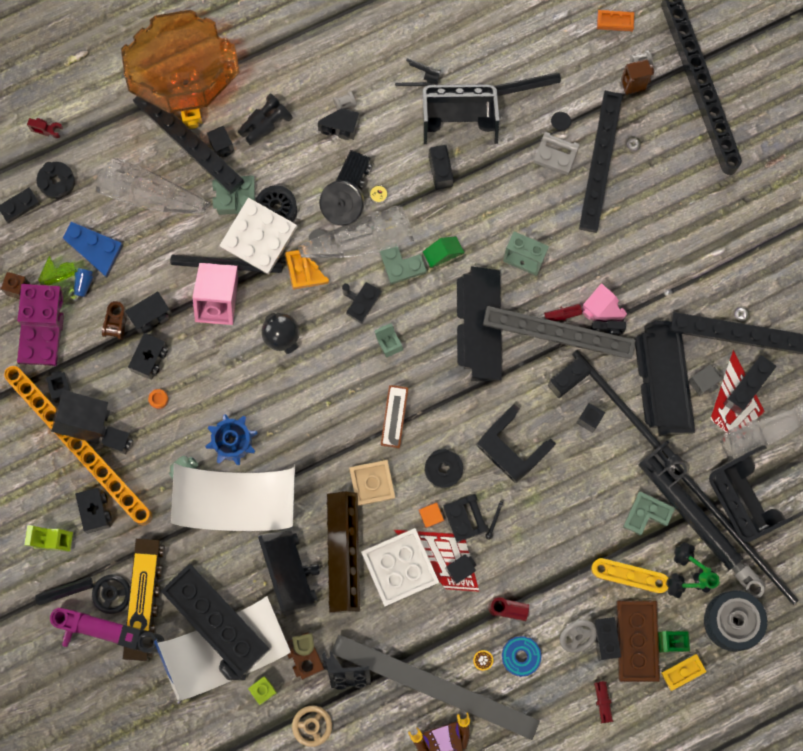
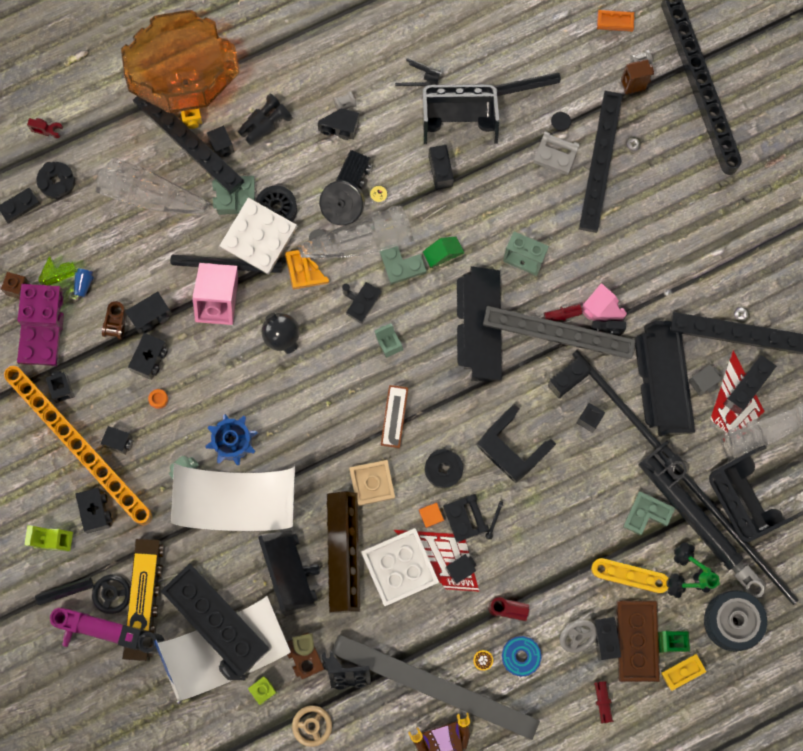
black brick [51,390,110,444] -> none
blue wing [63,222,123,278] -> none

